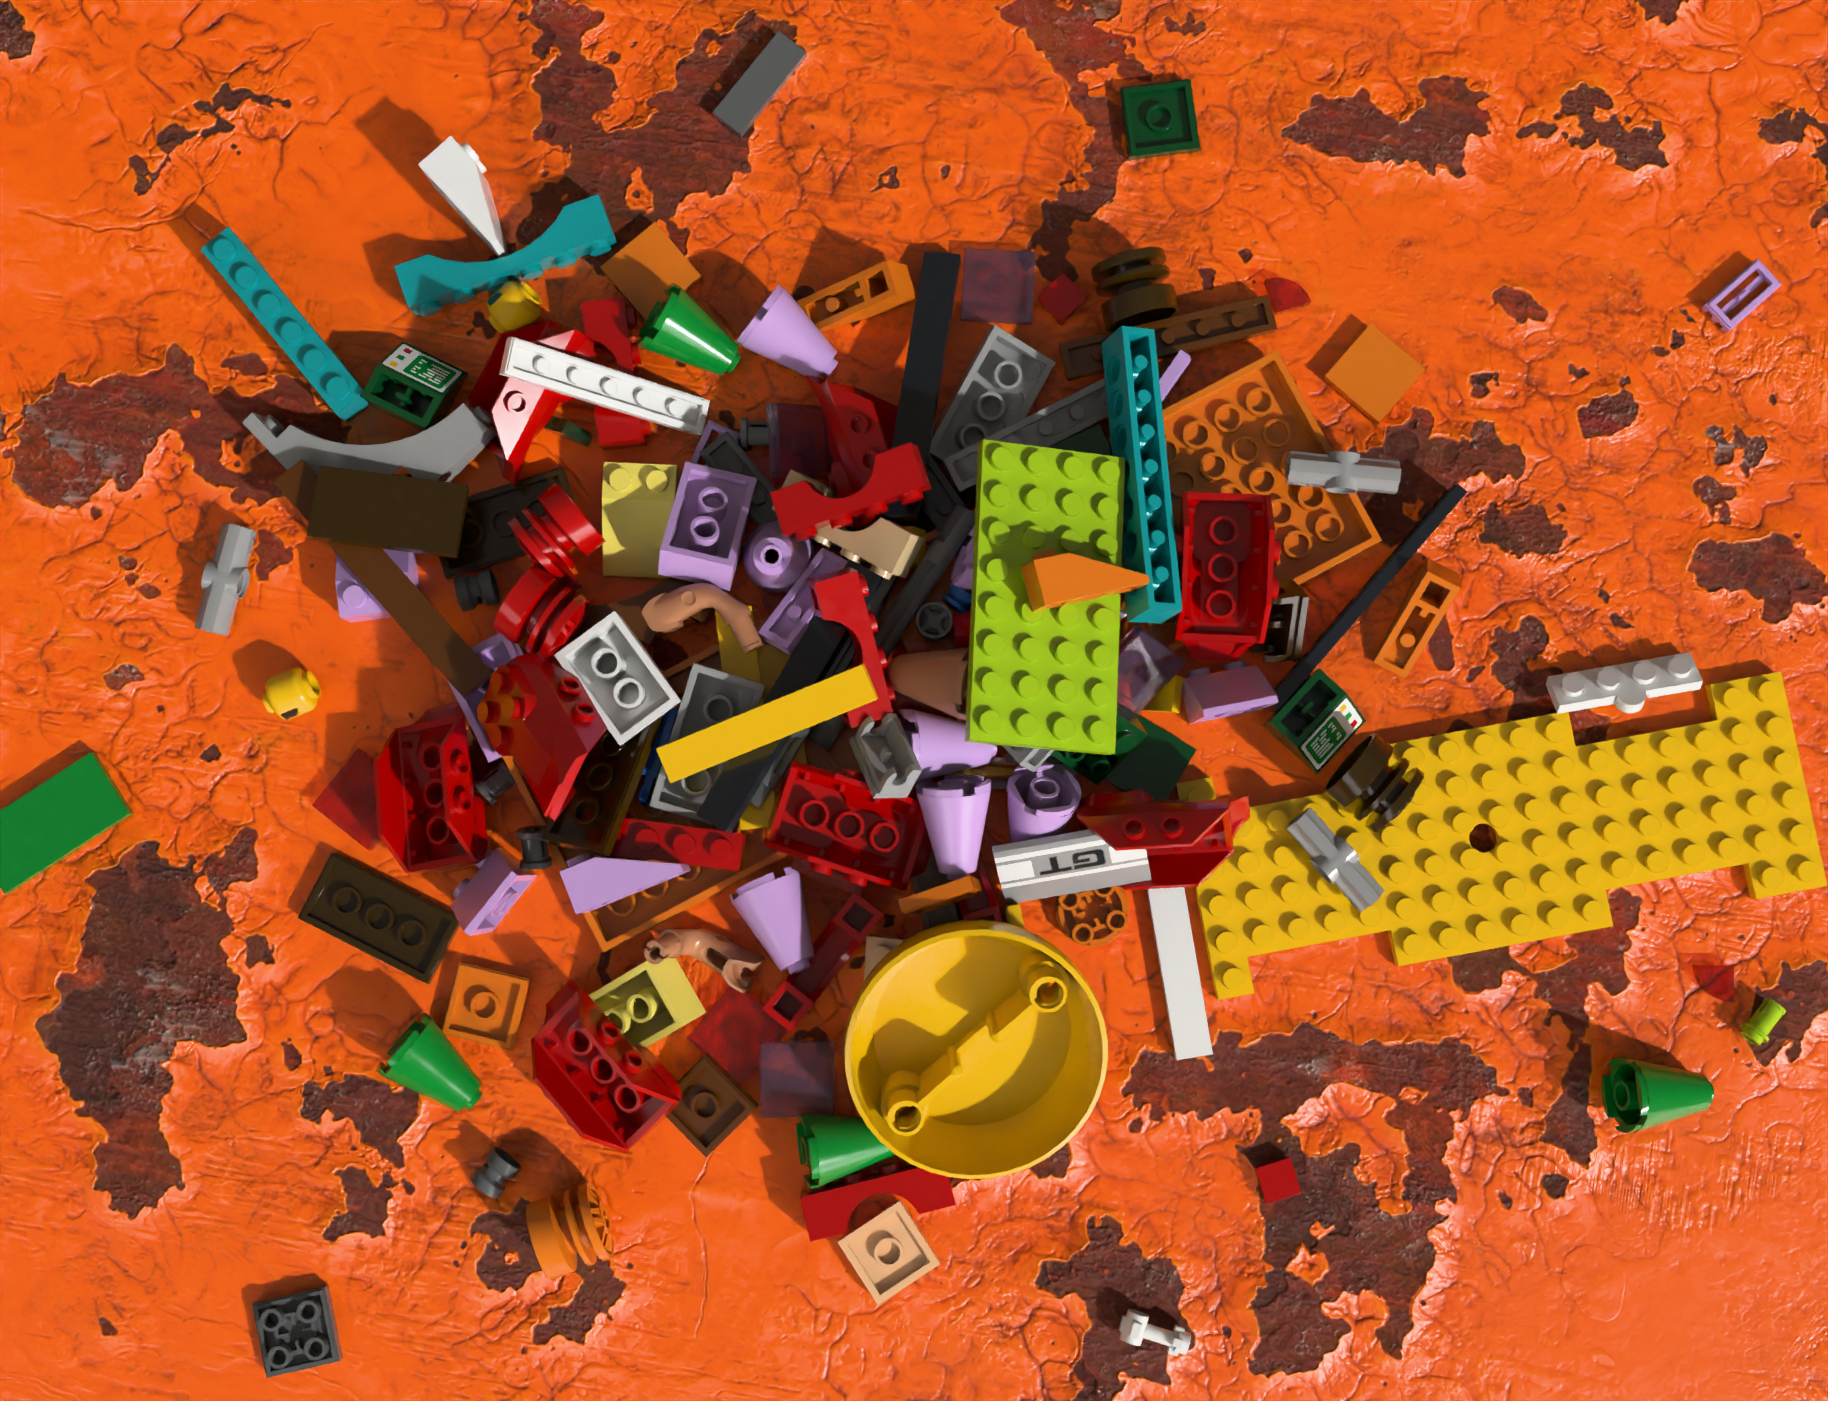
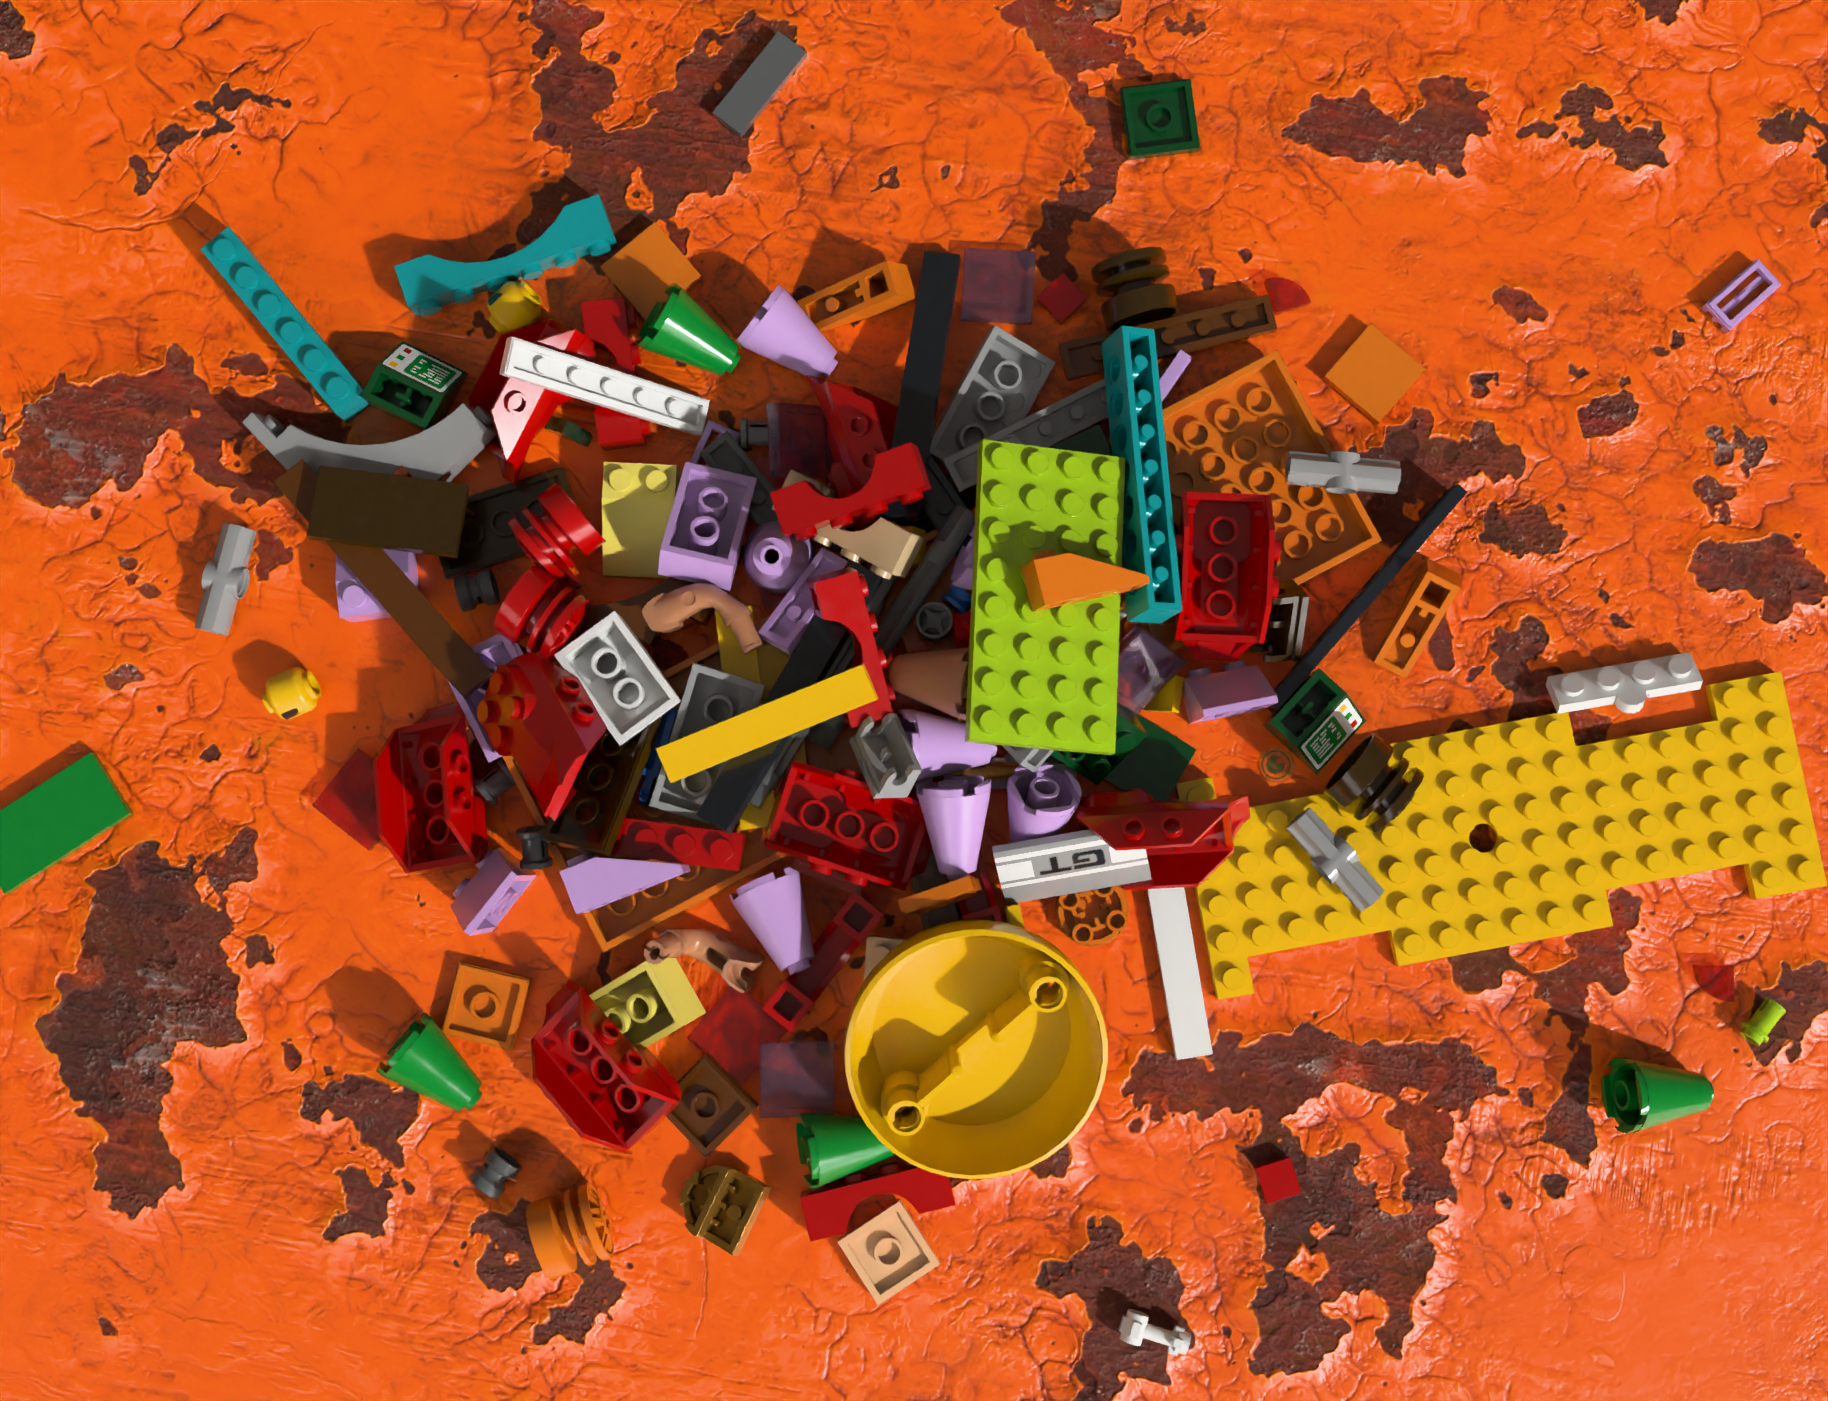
dark grey tile [252,1285,343,1378] -> none
dark brown tile [298,852,460,984] -> none
white slope [418,136,509,258] -> none
none -> pearl gold slope [680,1165,771,1255]
none -> clear yellow tile [1257,746,1295,783]

